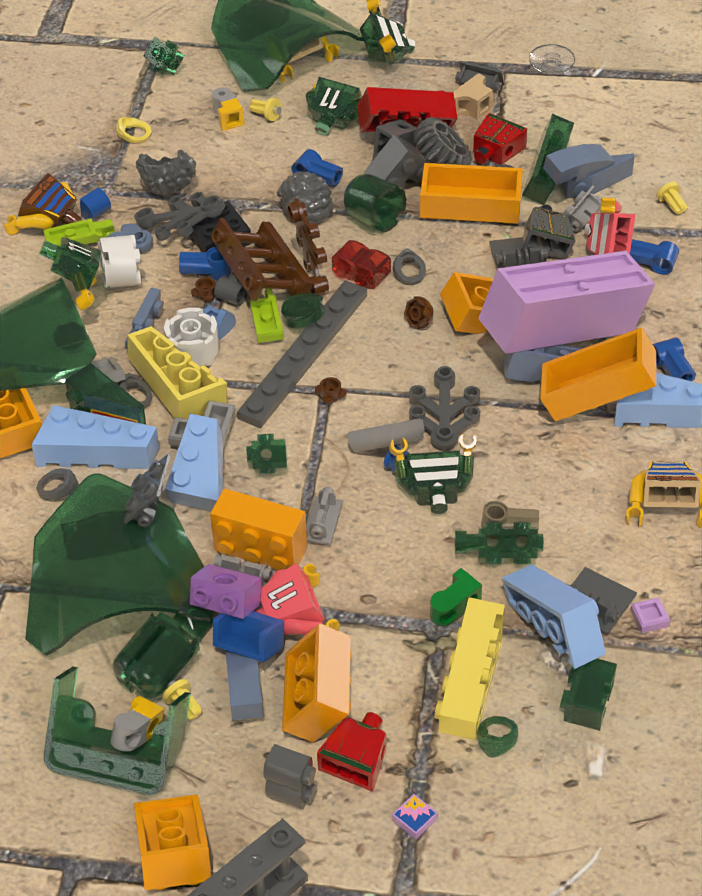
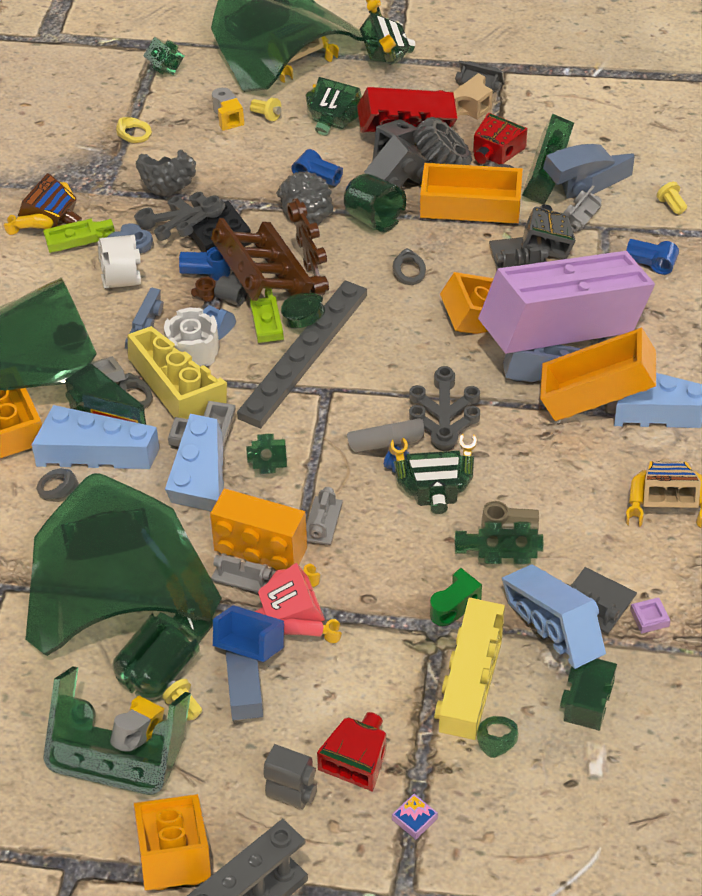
clear green torso [39,237,101,310] -> none
blue brick [80,187,111,221] -> none
dark grey hinge [123,453,171,527] -> none
medium lavender brick [190,564,261,619] -> none
light orange brick [282,623,352,743] -> none
reddish brown plate [315,377,347,404] -> none
clear red brick [331,240,391,289] -> none
reddish brown plate [404,296,434,329] -> none
clear dish [529,44,575,74] -> none
coral torso [584,198,636,255] -> none
blue piece [652,337,696,382] -> none

